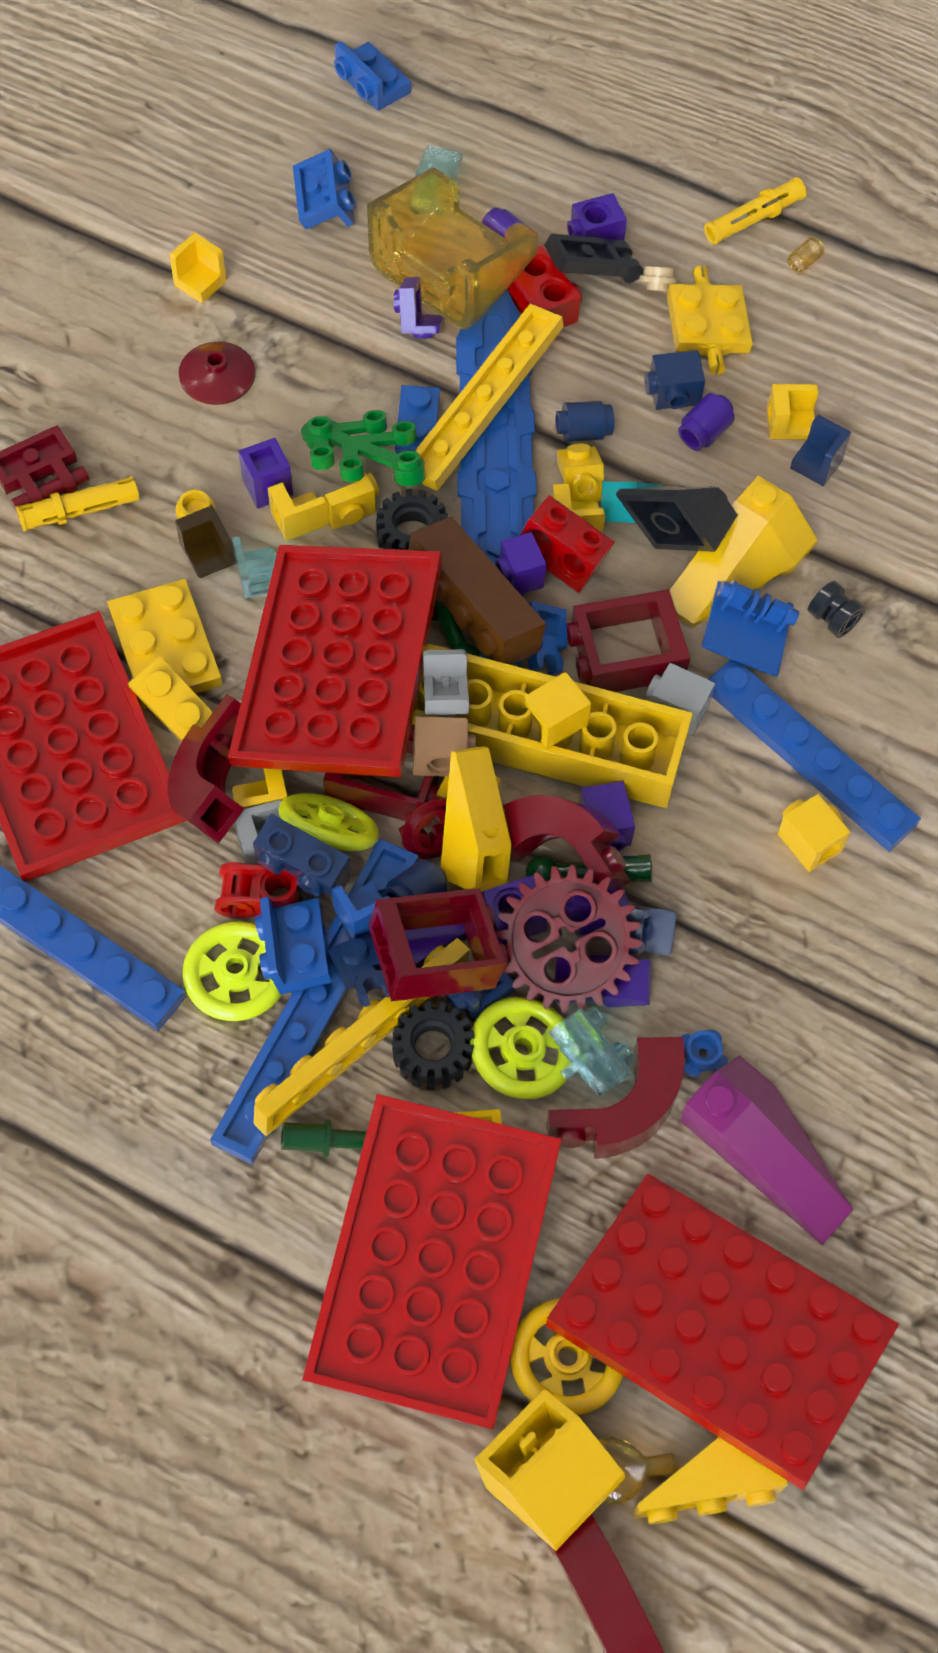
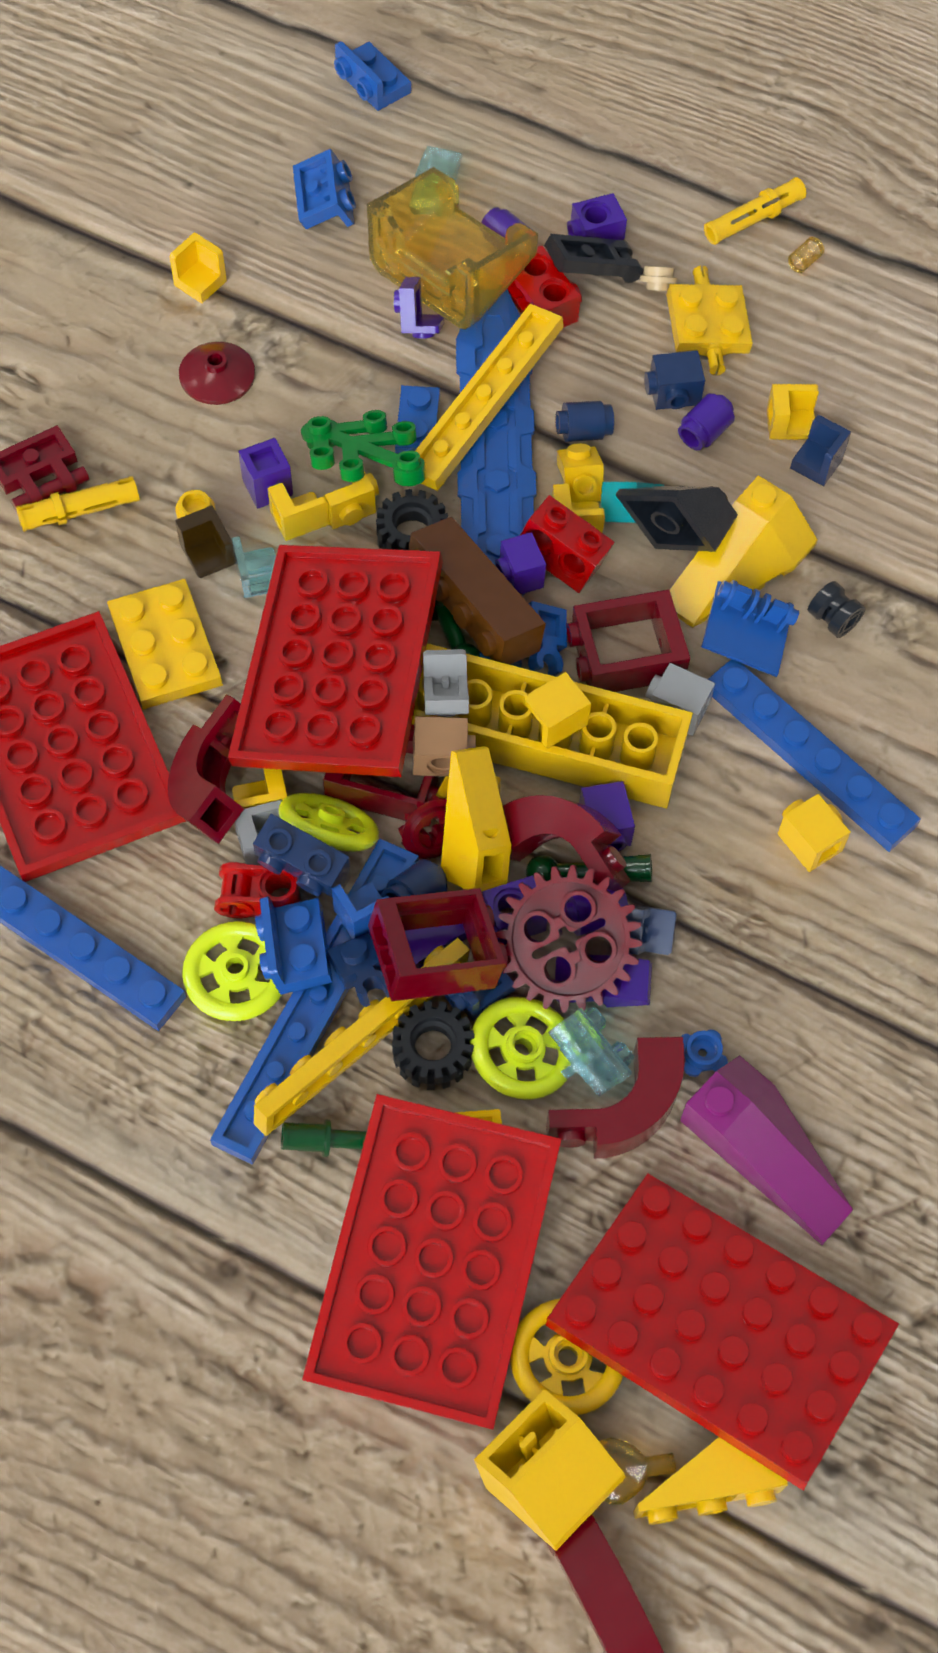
yellow plate [128,656,213,742] -> none

